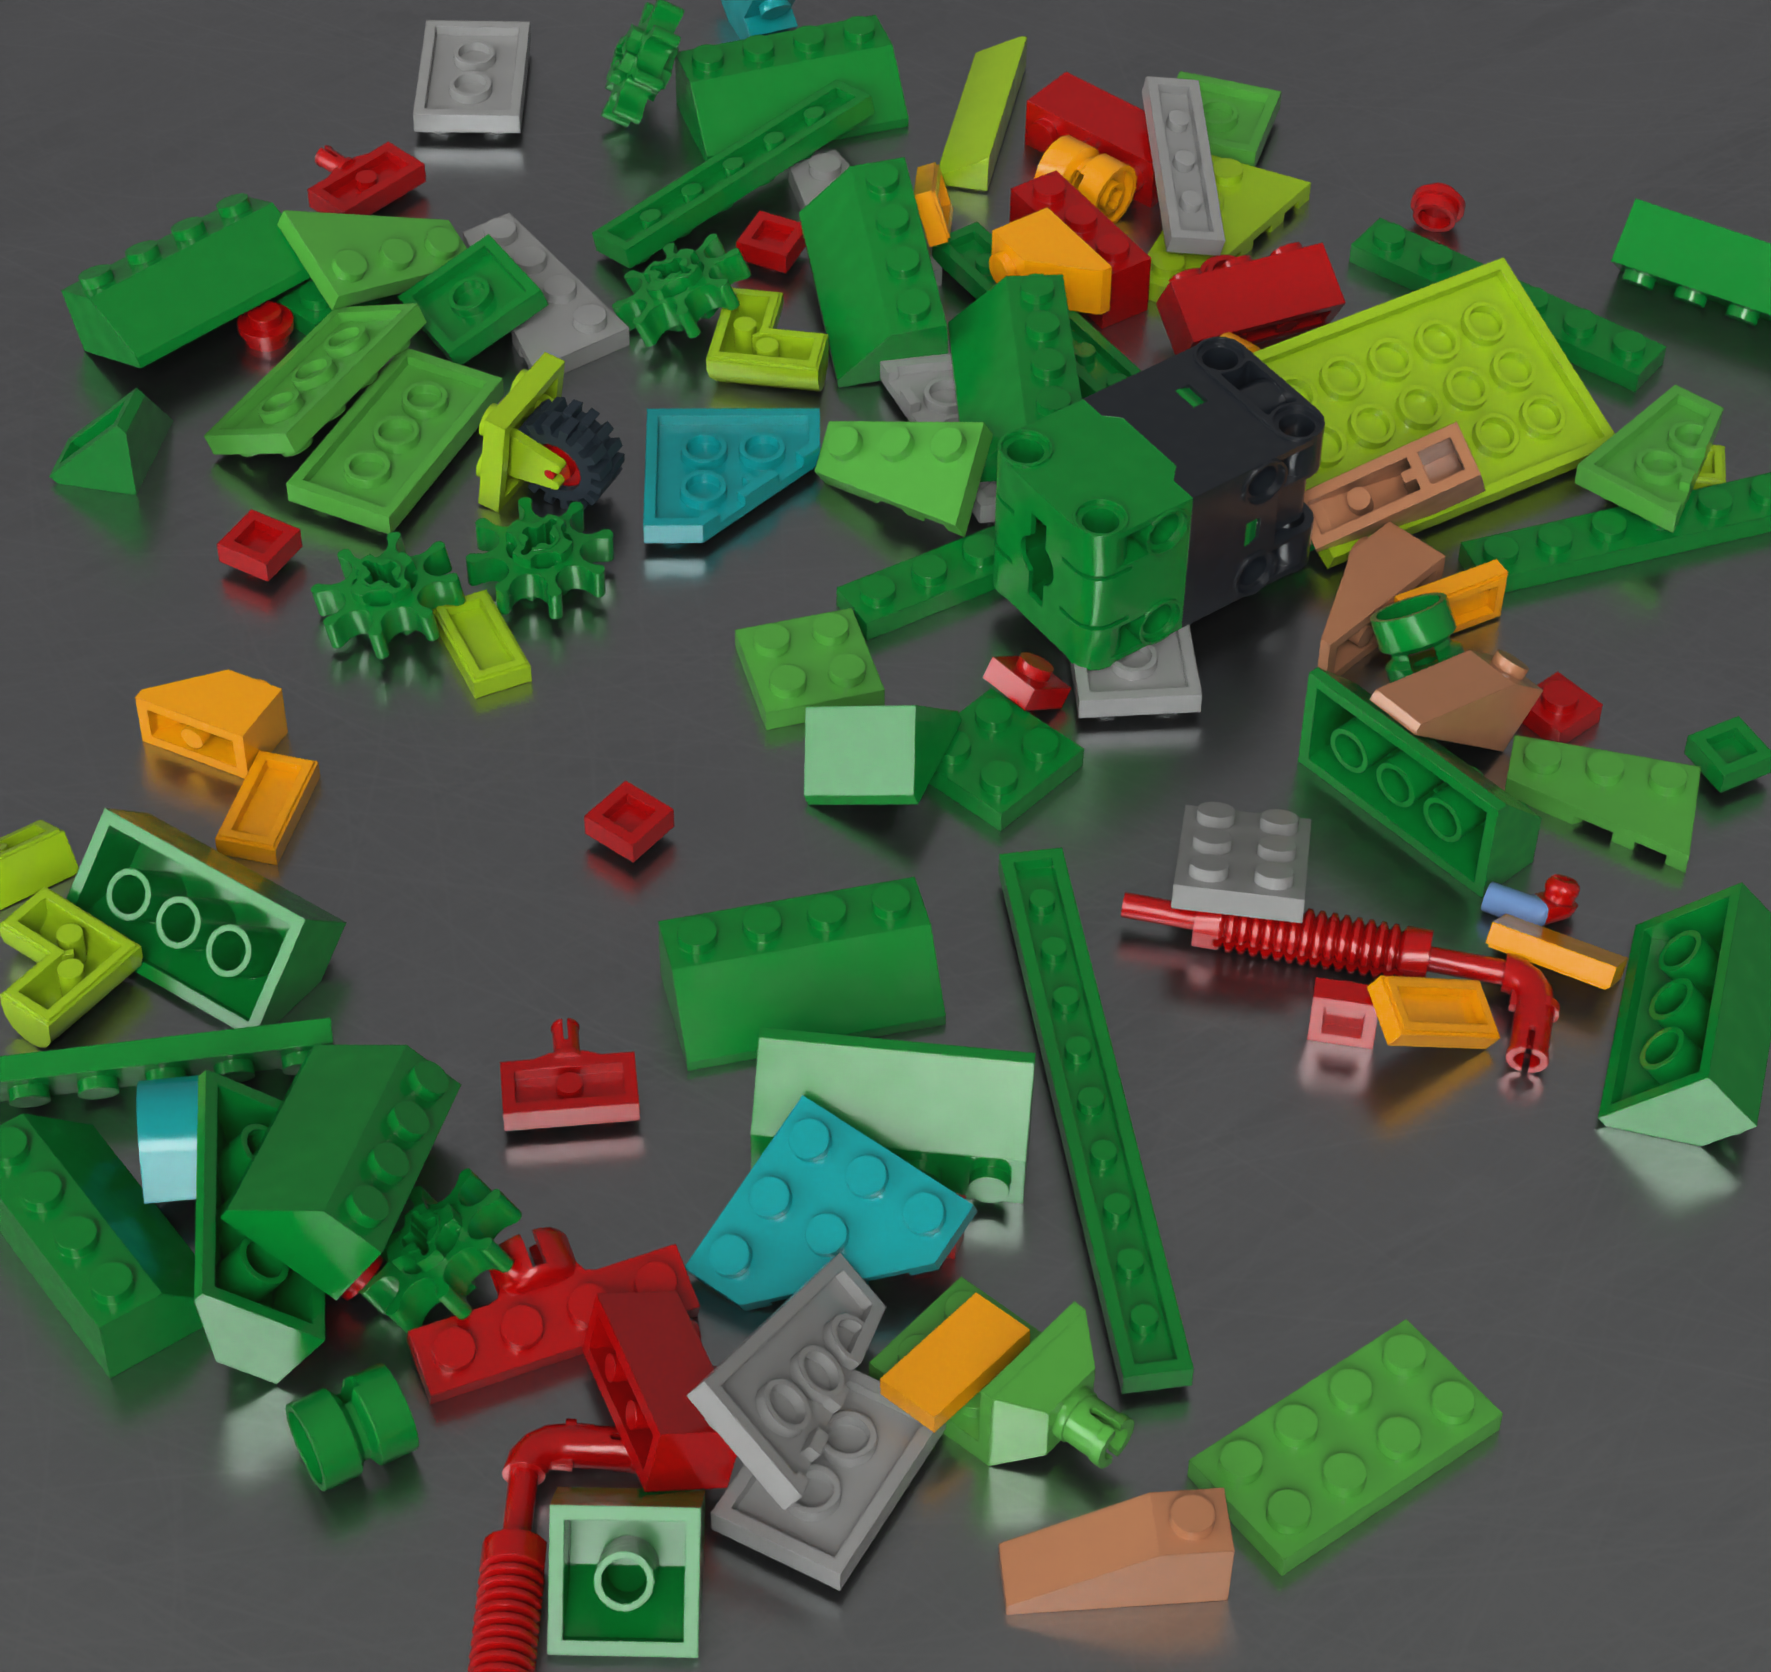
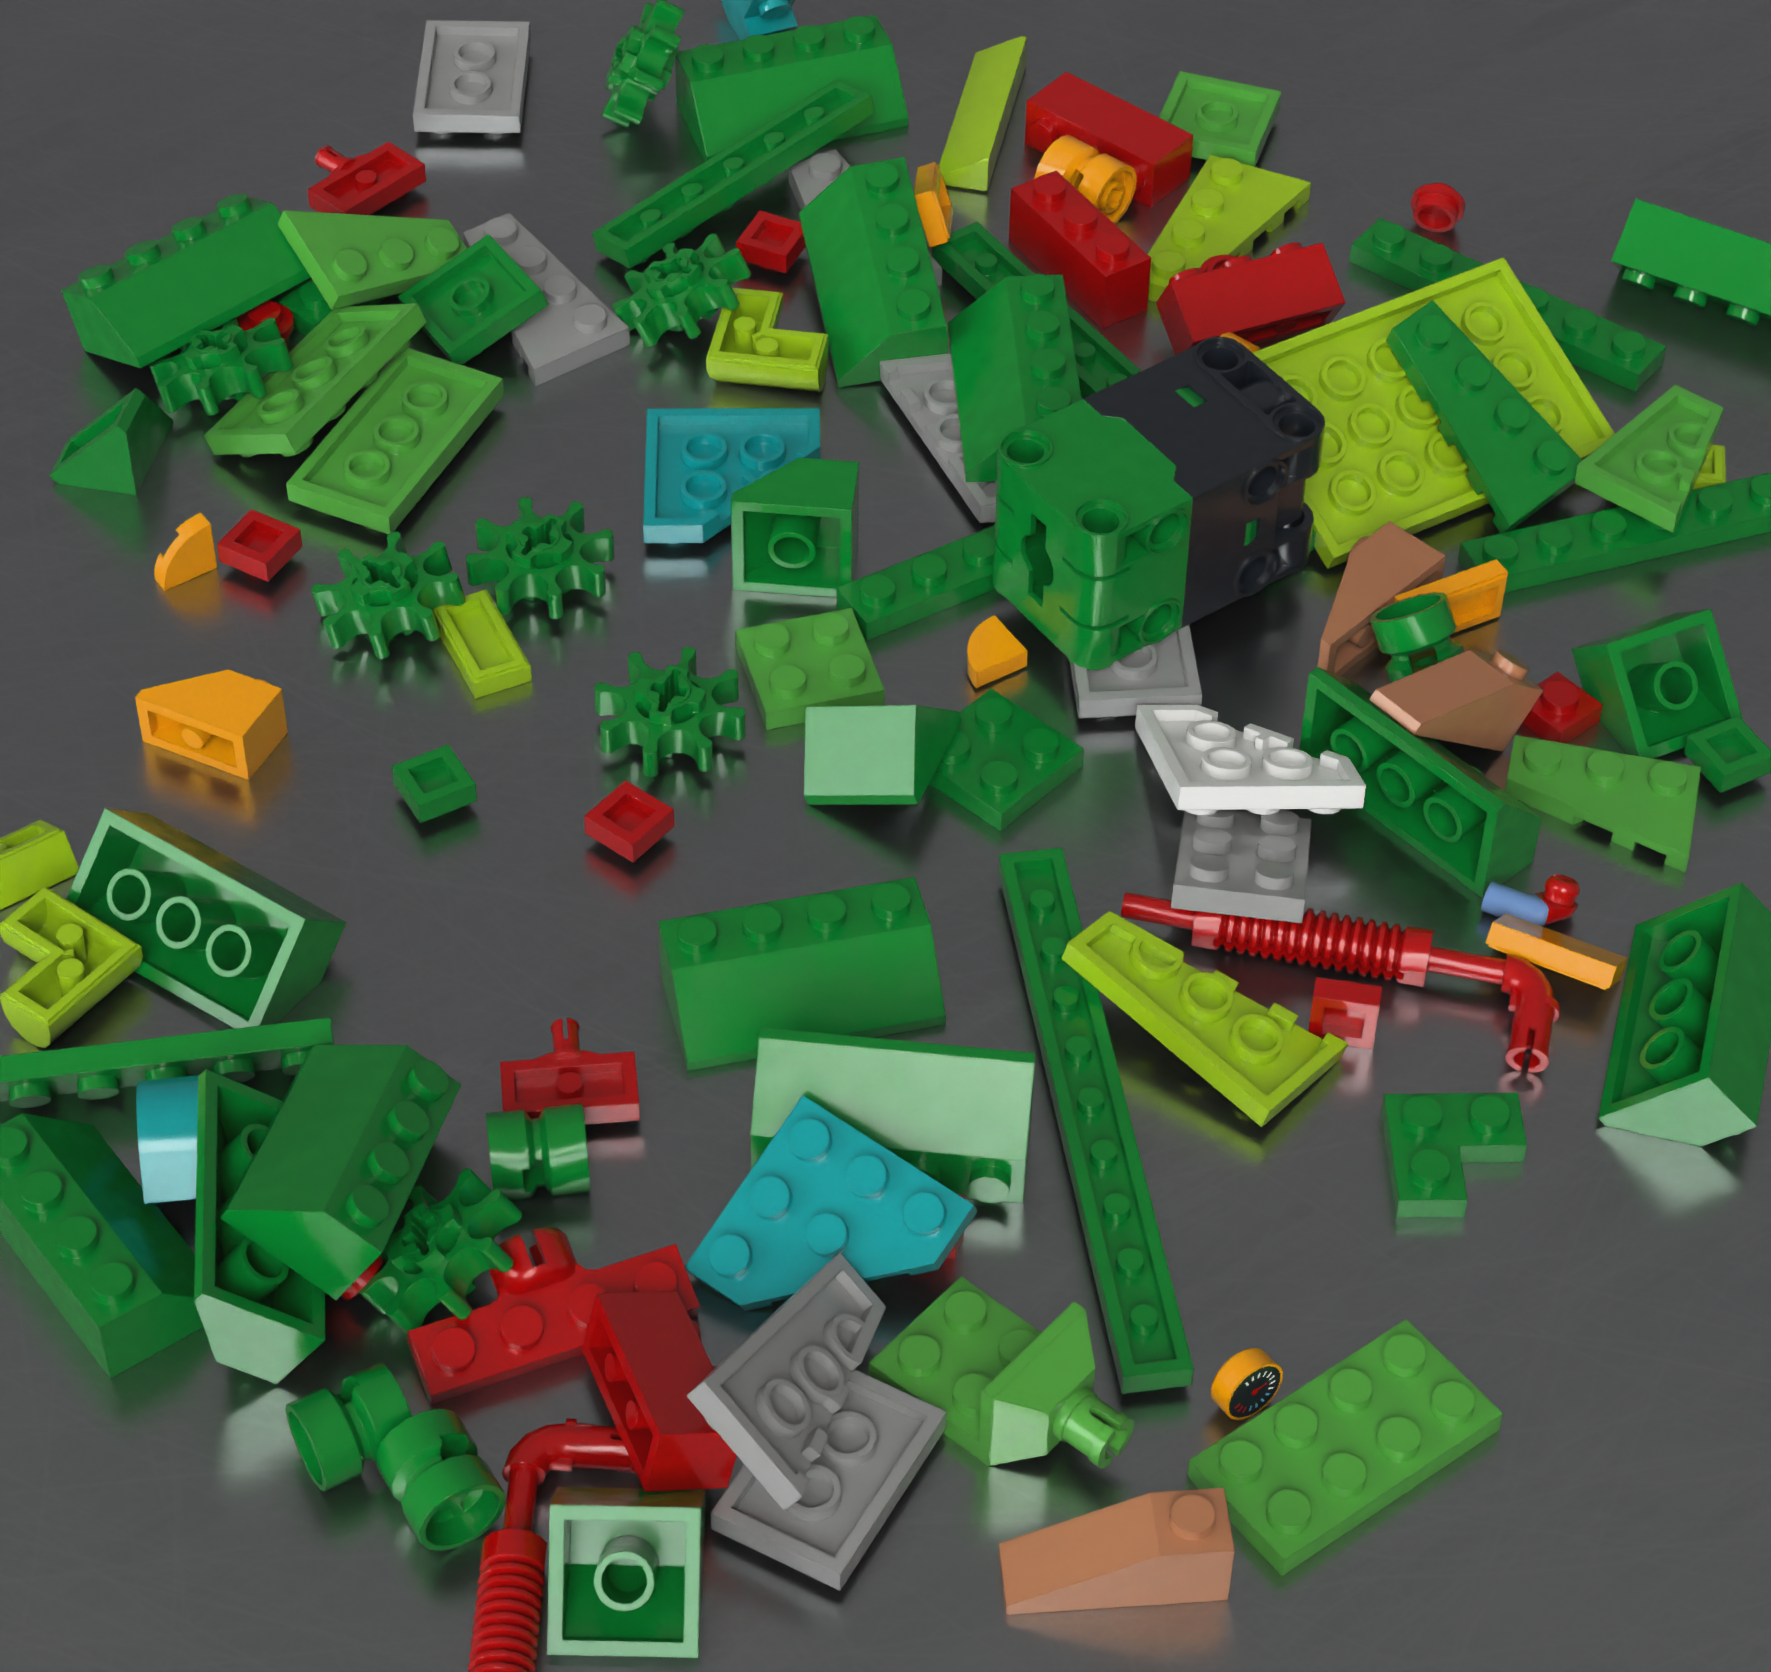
light orange tile [215,750,320,866] -> none
plate [476,352,625,513] -> none
bright green wing [815,421,993,537] -> none
light orange tile [880,1292,1030,1433] -> none
red plate [983,652,1071,710] -> none
light orange slope [989,207,1112,315] -> none
light grey plate [1142,76,1225,256] -> none
nougat slope [1304,422,1486,552] -> none
light orange tile [1367,975,1500,1049] -> none
none -> green gear [149,318,294,416]
none -> light orange tile [154,513,217,591]
none -> green wheel [375,1408,506,1551]
none -> green plate [391,744,477,823]
none -> green wheel [486,1103,591,1200]
none -> green gear [594,647,746,777]
none -> green slope [731,457,859,598]
none -> light orange tile [967,615,1028,688]
none -> lime wing [1061,911,1349,1127]
none -> white plate [1135,705,1366,815]
none -> tile [1211,1348,1283,1420]
none -> green plate [1381,1092,1527,1218]
none -> green wing [1386,300,1583,533]
none -> green slope [1571,609,1744,759]

